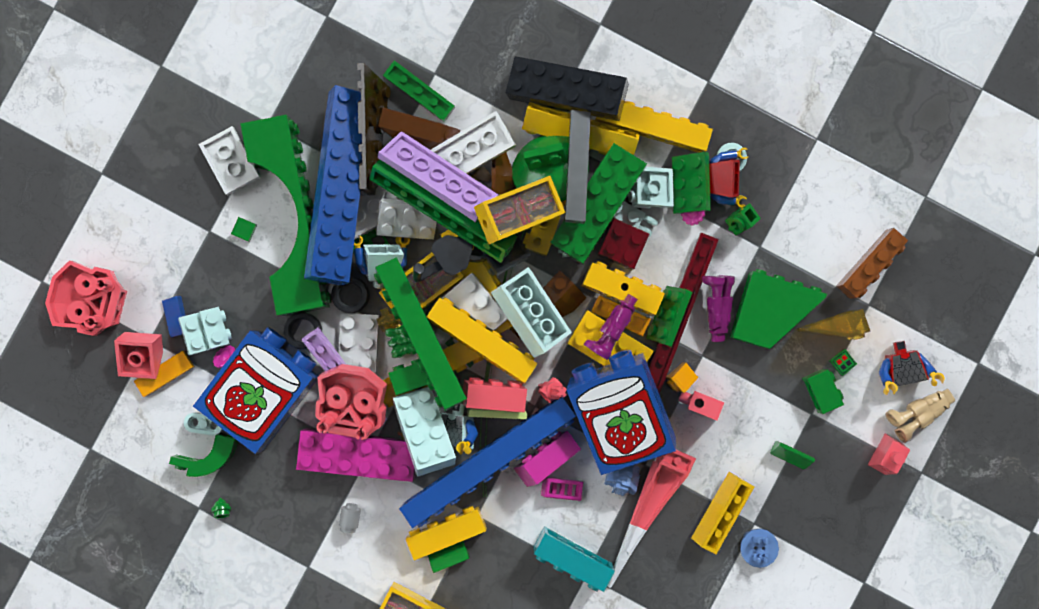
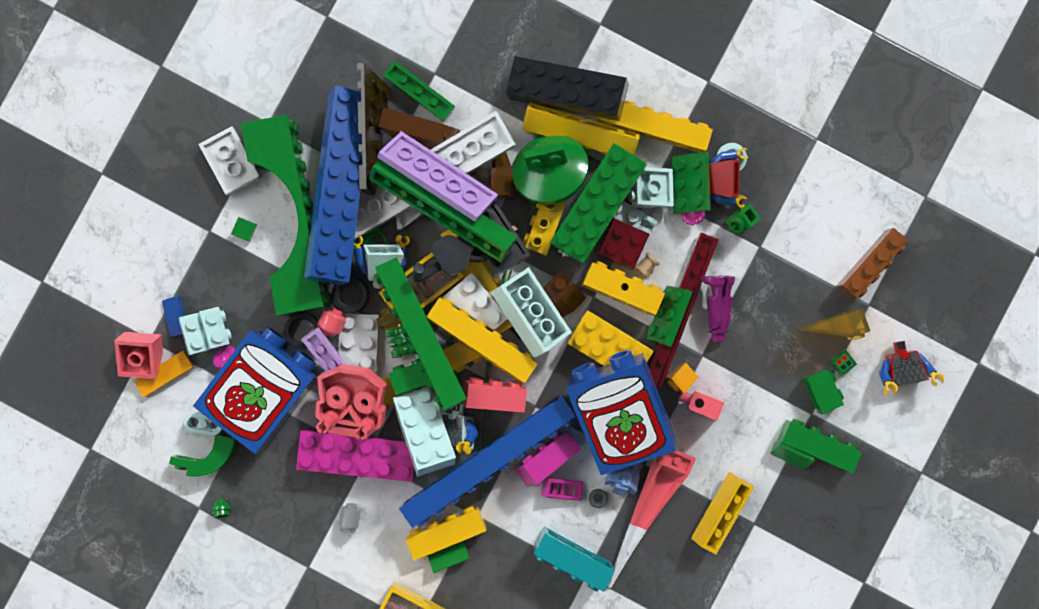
coral brick [45,260,127,336] -> none
white plate [376,198,437,240] -> none
yellowish green tile [467,408,527,419] -> none
clear brick [474,176,565,244] -> none
coral axle [538,377,566,403] -> none
tile [565,110,591,224] -> none
magenta piece [583,294,638,360] -> none
light orange tile [591,295,651,336] -> none
green slope [729,269,827,349] -> none
medium blue plate [740,528,779,568] -> none
coral torso [868,433,910,475] -> none
tan piece [885,389,955,443] -> none
none -> coral head [318,307,346,337]
none -> dark grey plate [588,489,608,508]
none -> tan bush [635,252,660,278]
none -> green brick [777,418,862,474]

